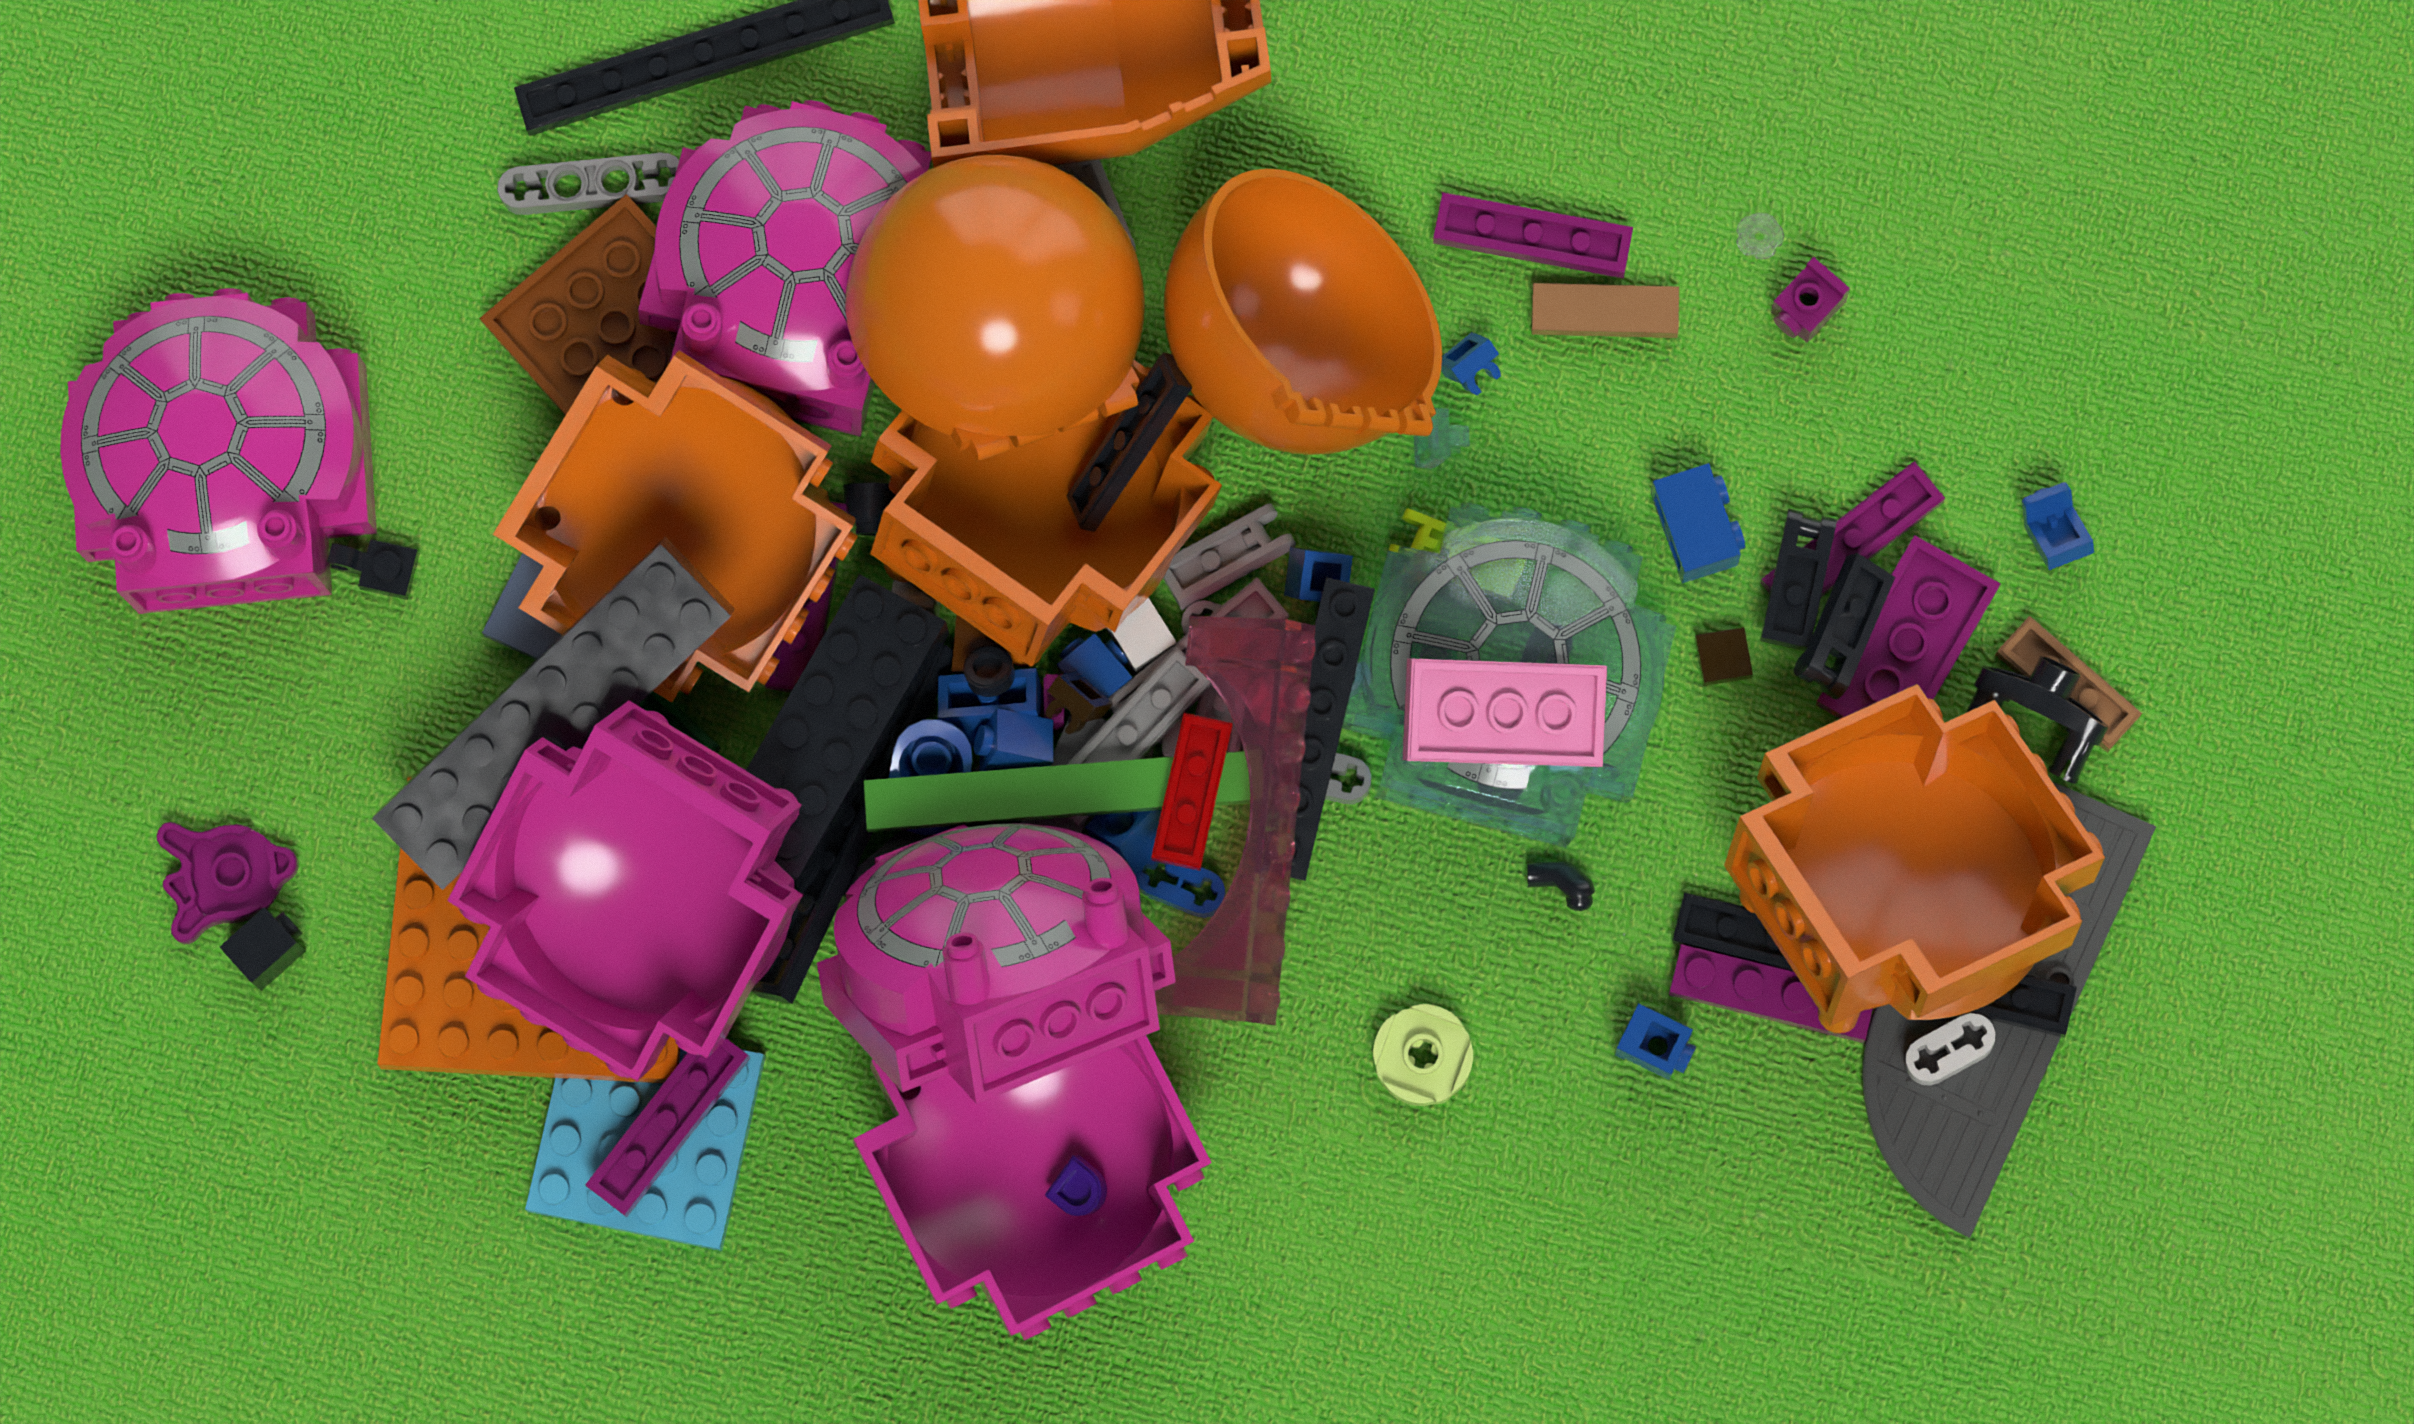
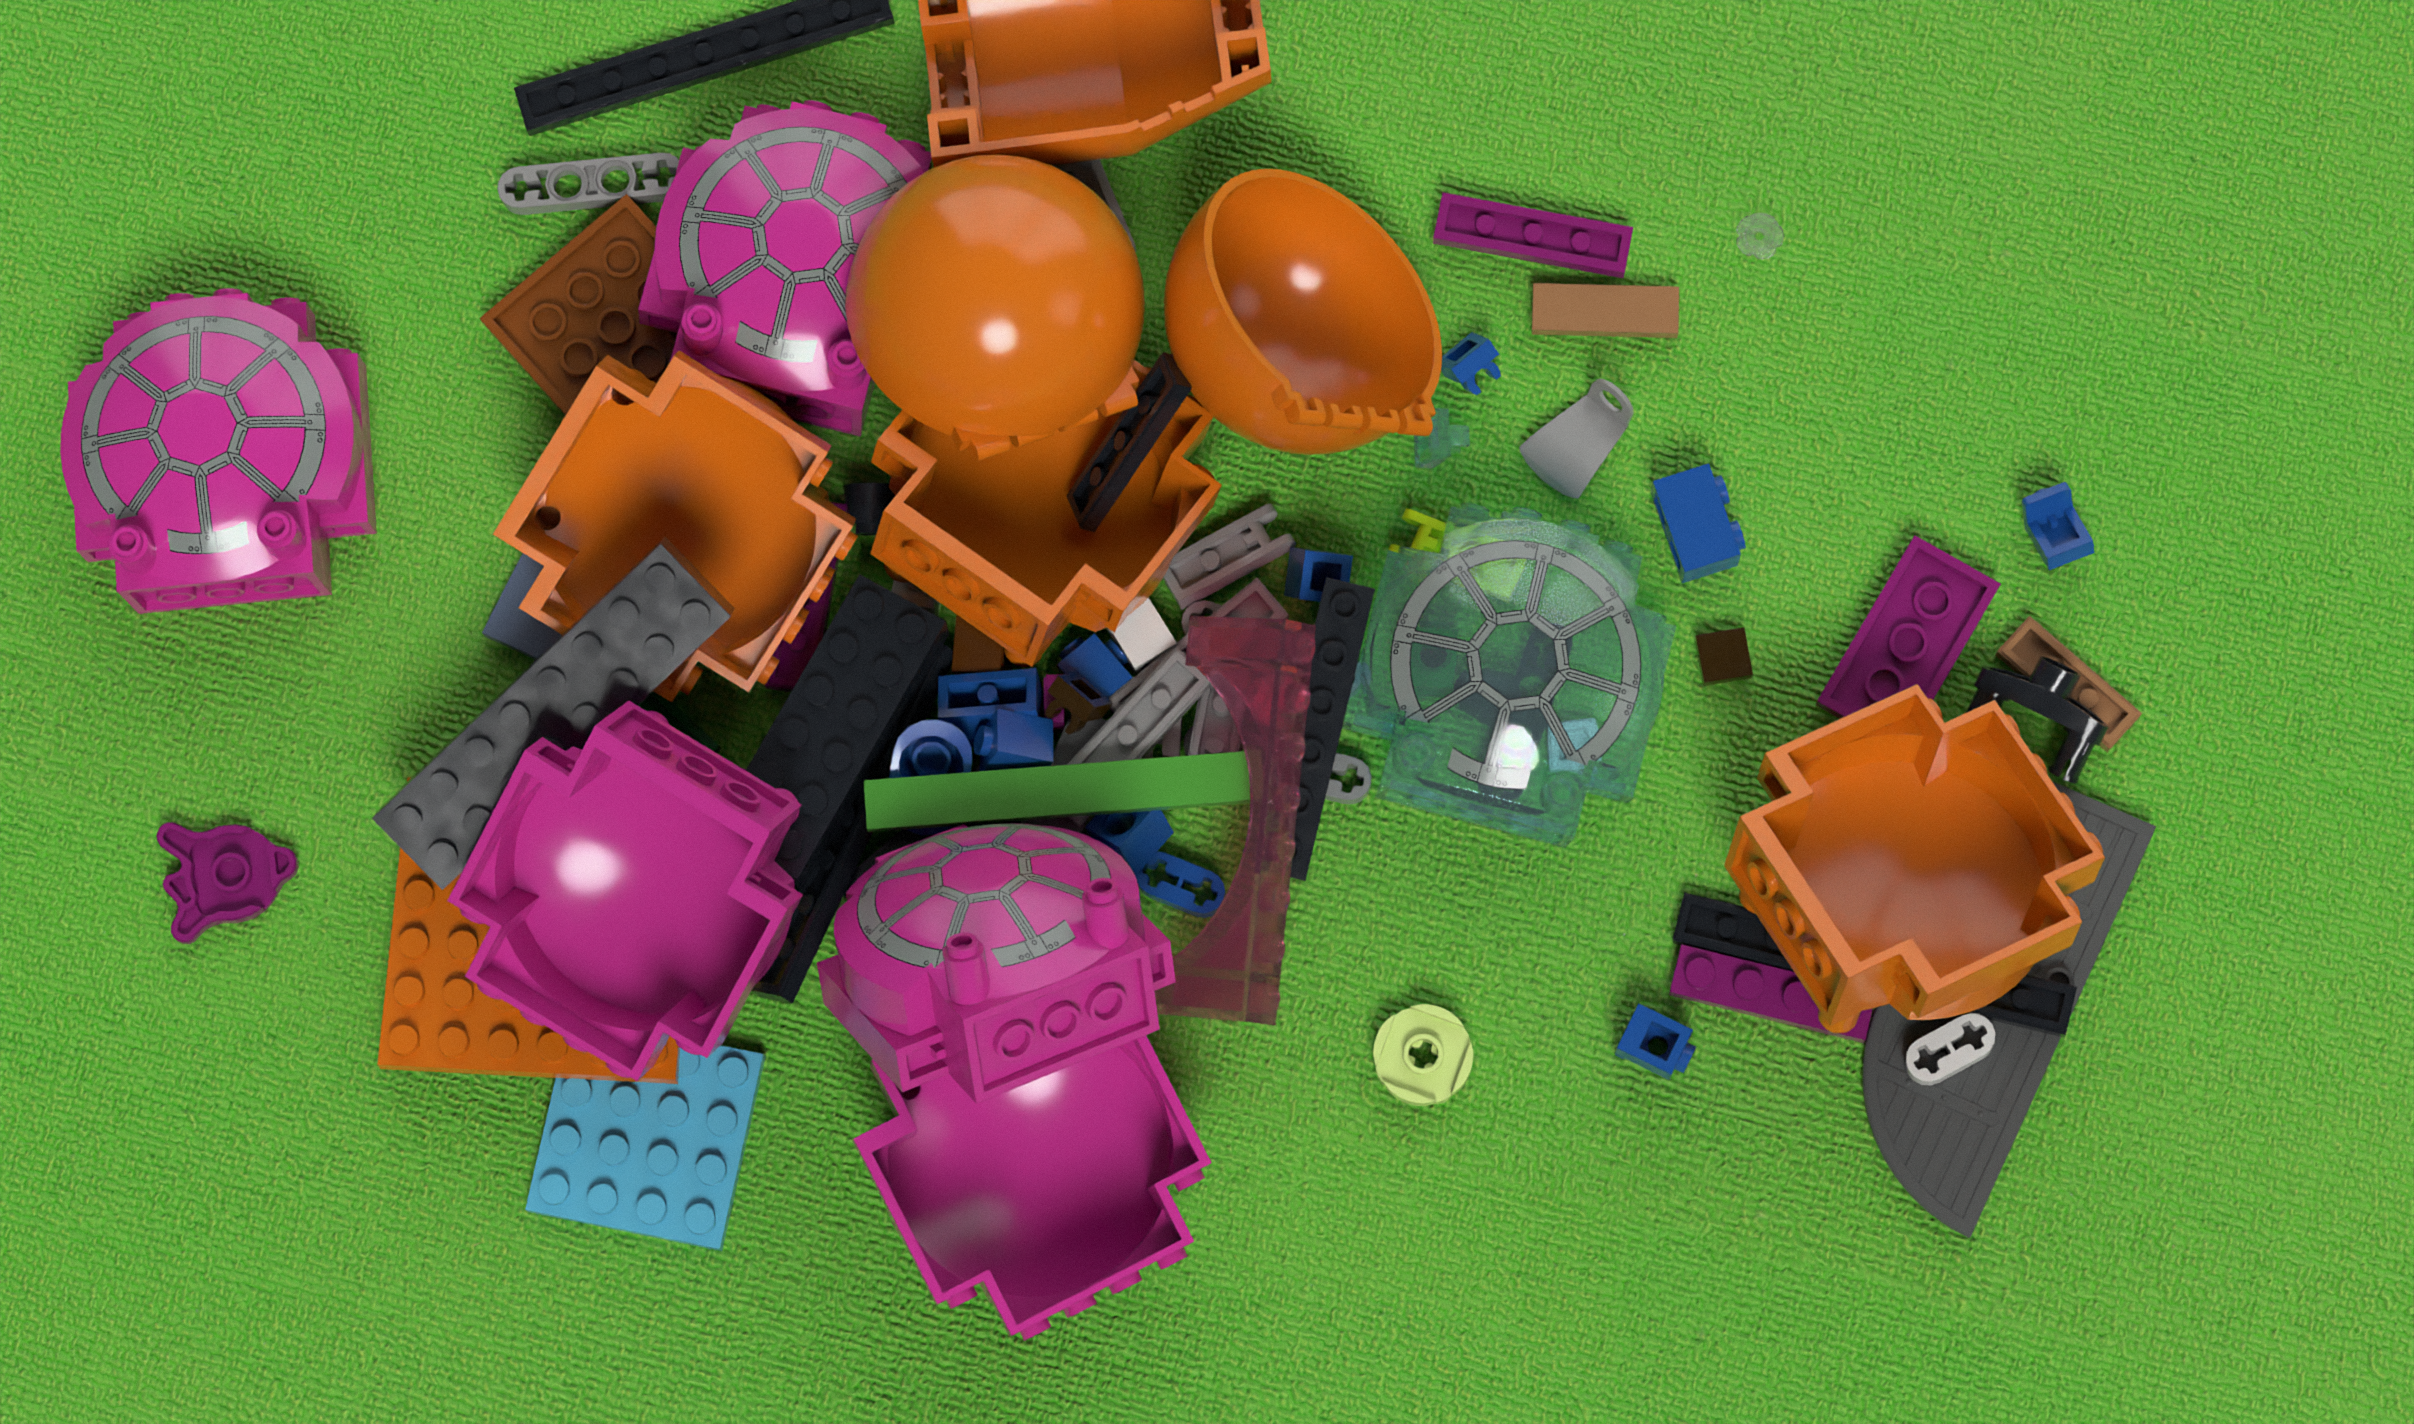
black brick [220,907,306,991] -> none
black plate [327,539,420,600] -> none
magenta plate [585,1038,750,1217] -> none
black tile [964,645,1015,697] -> none
dark purple tile [1045,1155,1107,1216] -> none
red tile [1151,713,1233,871] -> none
bright pink tile [1403,658,1607,767] -> none
black arm [1527,862,1595,911] -> none
magenta tile [1760,461,1946,597] -> none
black plate [1760,508,1837,651] -> none
magenta brick [1771,257,1850,343] -> none
black plate [1794,553,1896,700] -> none
none -> light grey piece [1519,379,1634,498]

